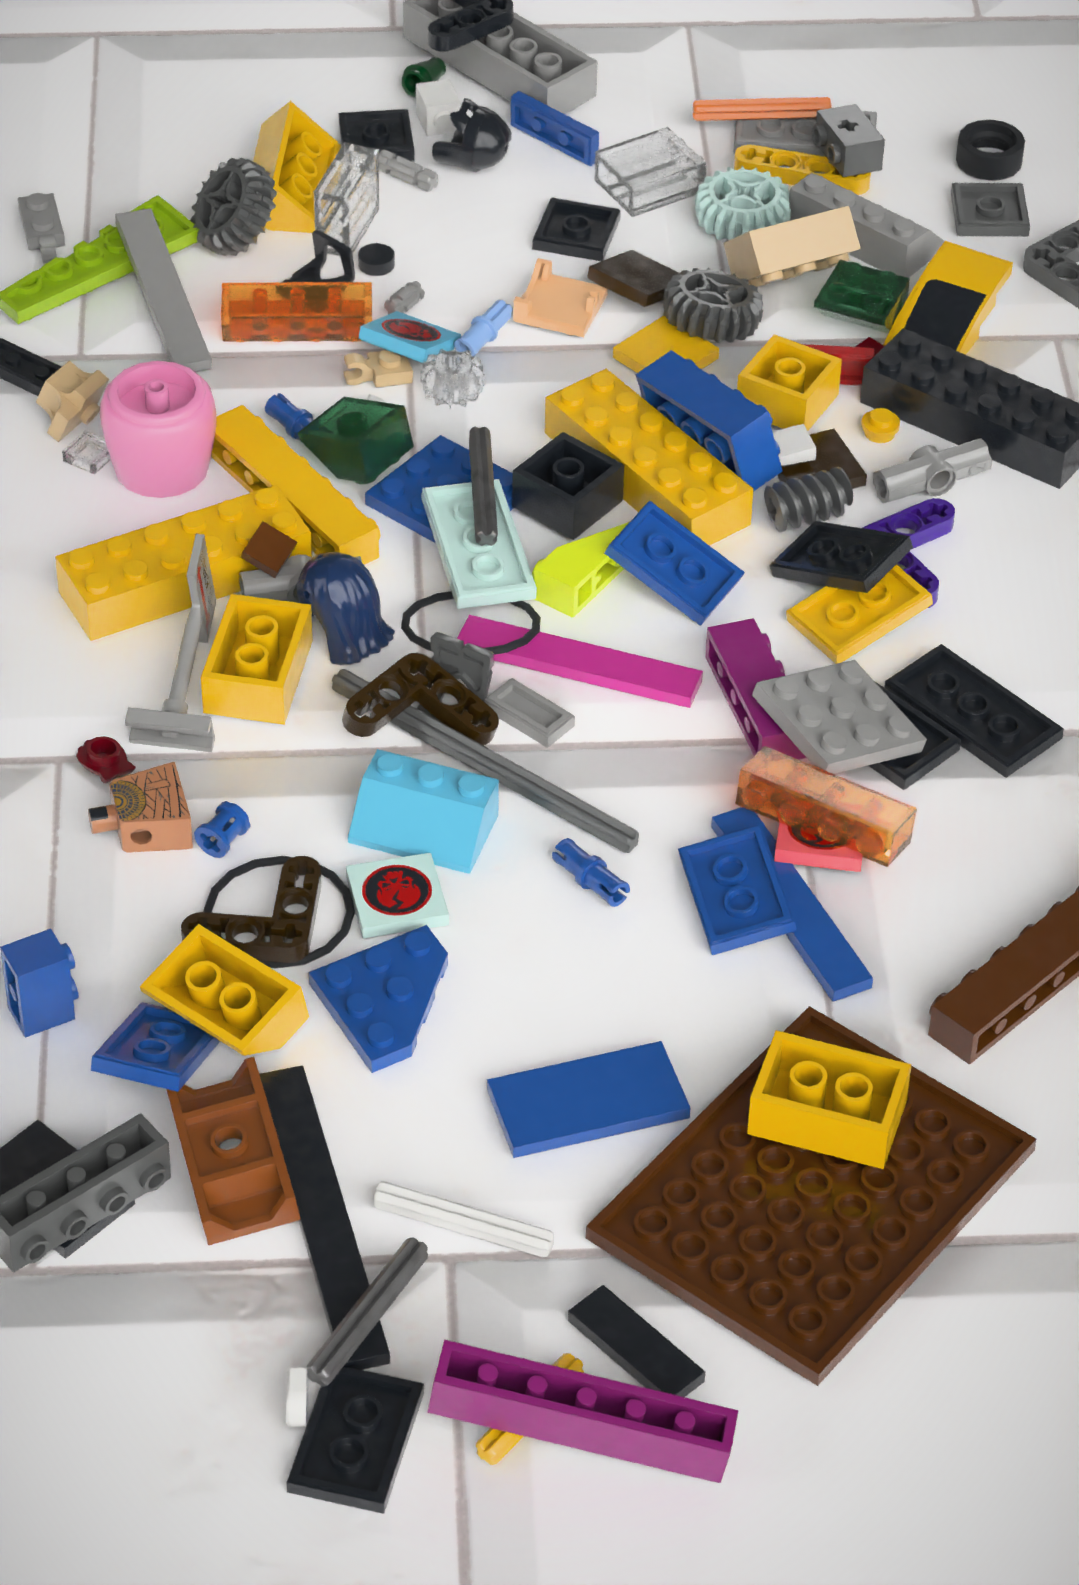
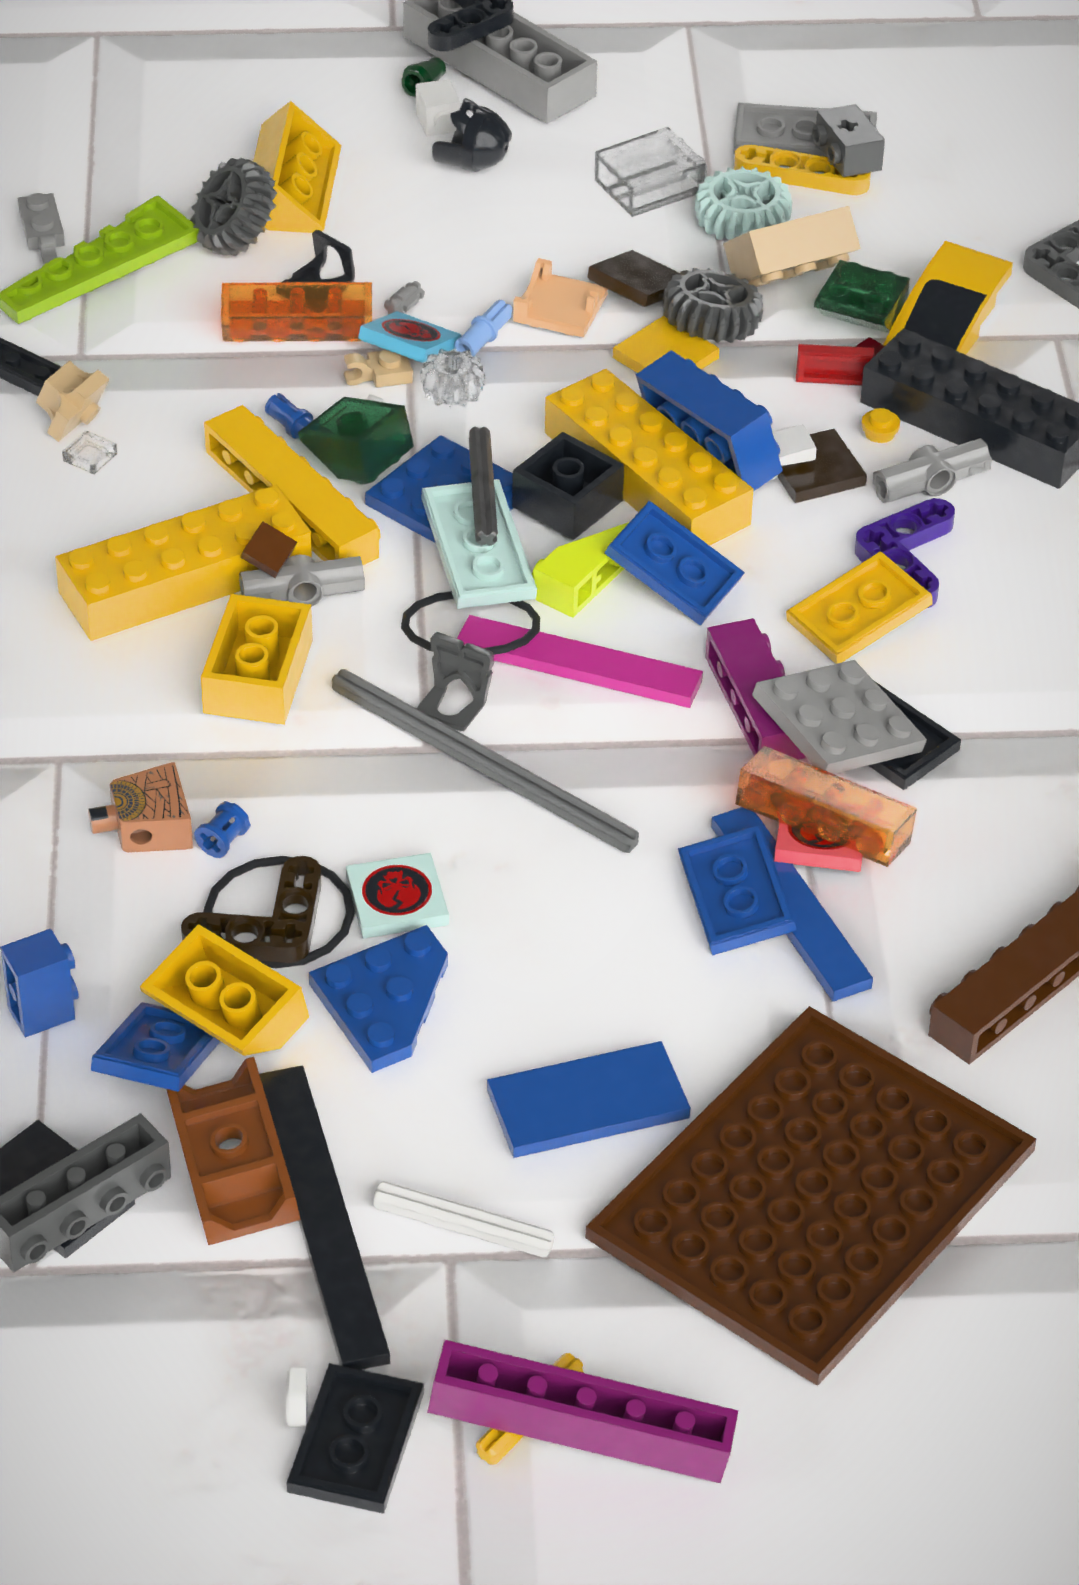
dark red animal [76,736,136,784] -> none
bright pink piece [100,361,216,498] -> none
light grey tile [115,208,212,372] -> none
light grey piece [125,534,216,752] -> none
dark blue piece [296,552,395,665] -> none
flat silver axle [307,1237,428,1386] -> none
clear brick [314,143,380,256] -> none
black tile [338,109,415,164] -> none
dark brown beam [342,653,499,745] -> none
medium azure slope [348,749,499,874] -> none
black tile [358,243,395,276] -> none
light grey axle [375,150,438,192] -> none
light grey tile [485,678,575,748] -> none
blue tile [510,91,599,167] -> none
black tile [532,197,621,261] -> none
blue pin [552,838,630,907] -> none
black tile [568,1285,706,1397] -> none
orange axle [692,97,831,121] -> none
yellow brick [737,334,842,431] -> none
yellow brick [747,1030,911,1169] -> none
dark grey piece [764,466,853,533] -> none
black tile [769,521,913,593] -> none
light grey slope [789,173,944,282] -> none
black tile [884,644,1064,778] -> none
dark grey tile [951,183,1030,237] -> none
black tyre [956,119,1025,181] -> none

